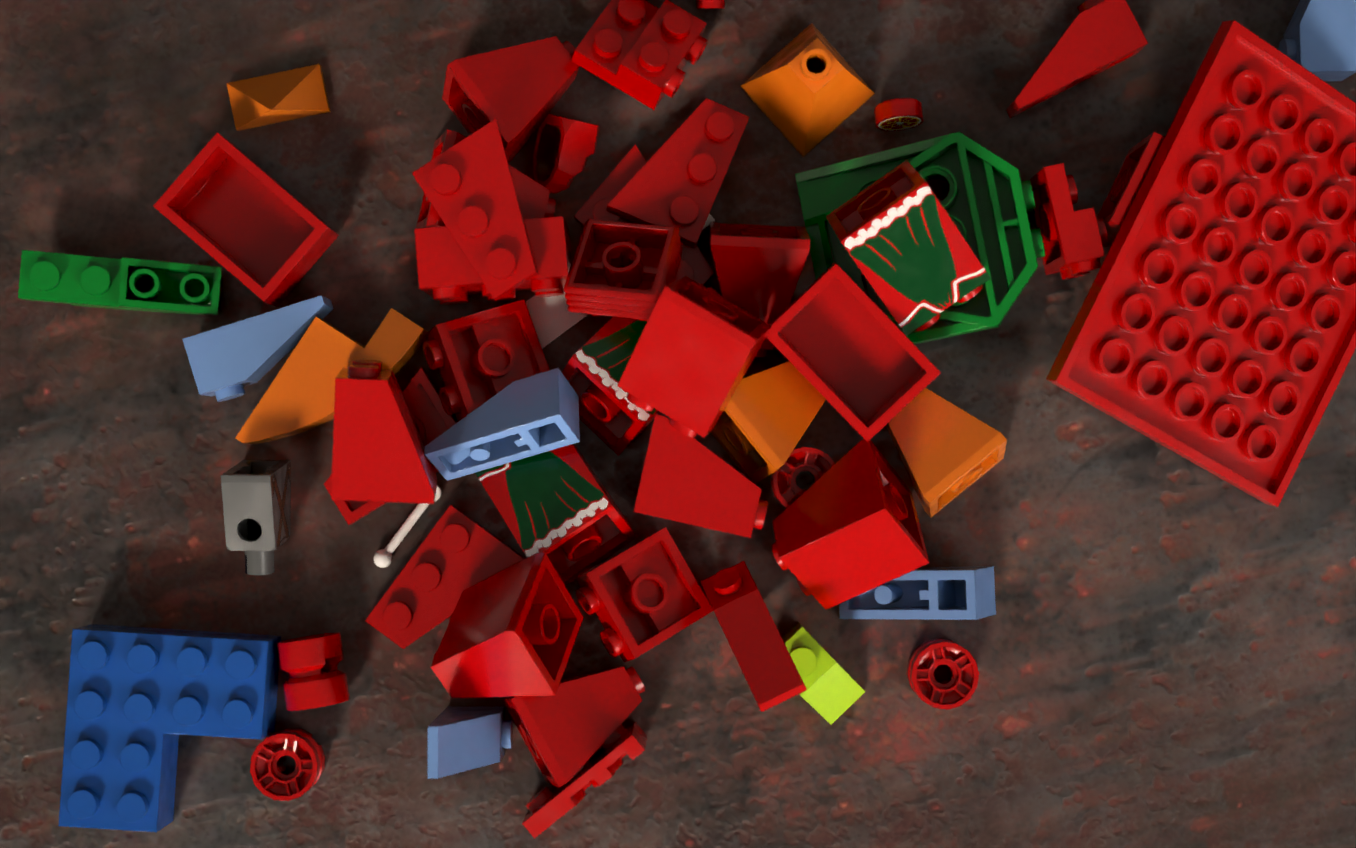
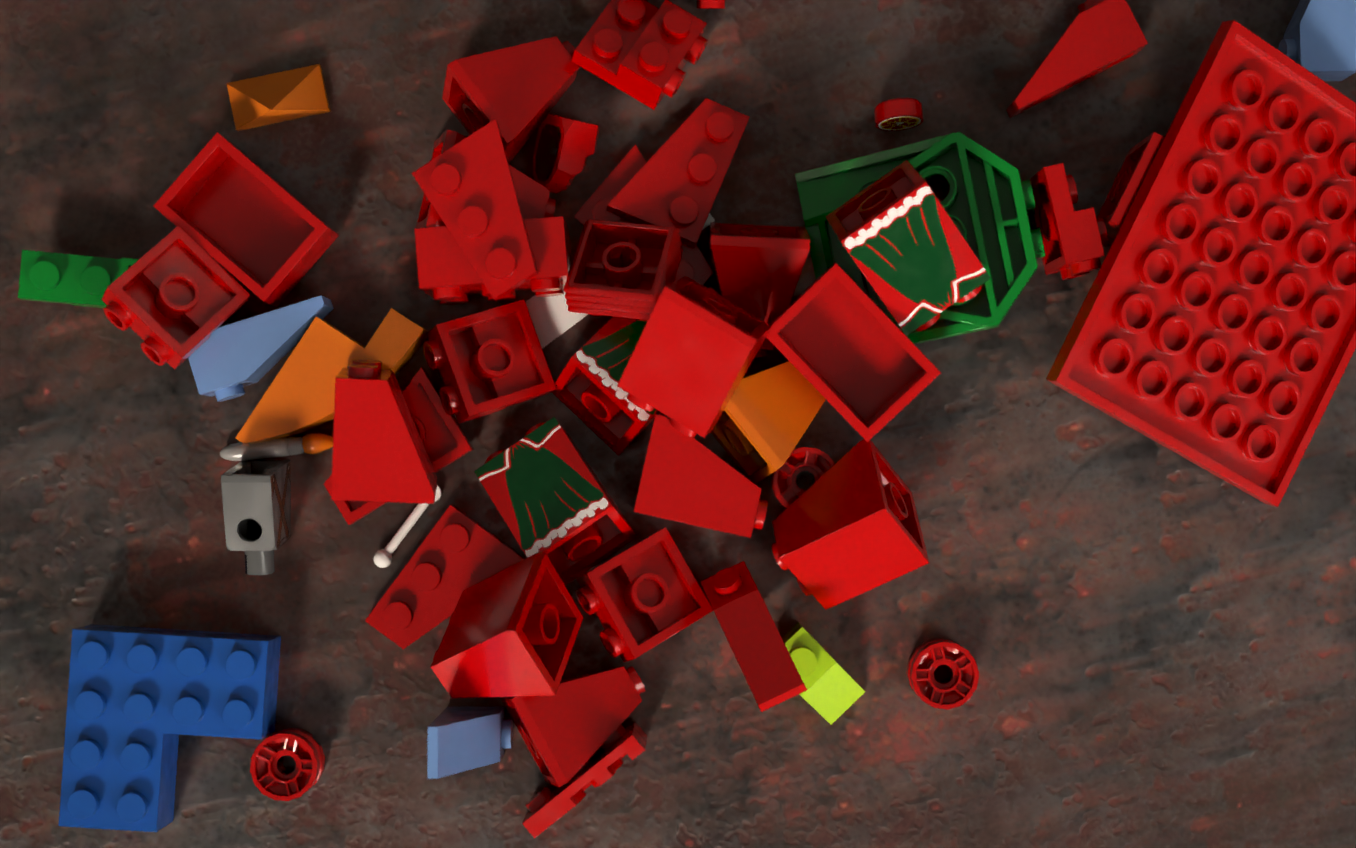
red wheel [277,632,350,711] -> none
medium blue slope [424,368,580,481] -> none
orange slope [741,23,875,158] -> none
medium blue slope [839,566,996,620] -> none
orange slope [886,388,1007,518] -> none
none -> red plate [102,225,250,370]
none -> light grey piece [220,433,333,461]

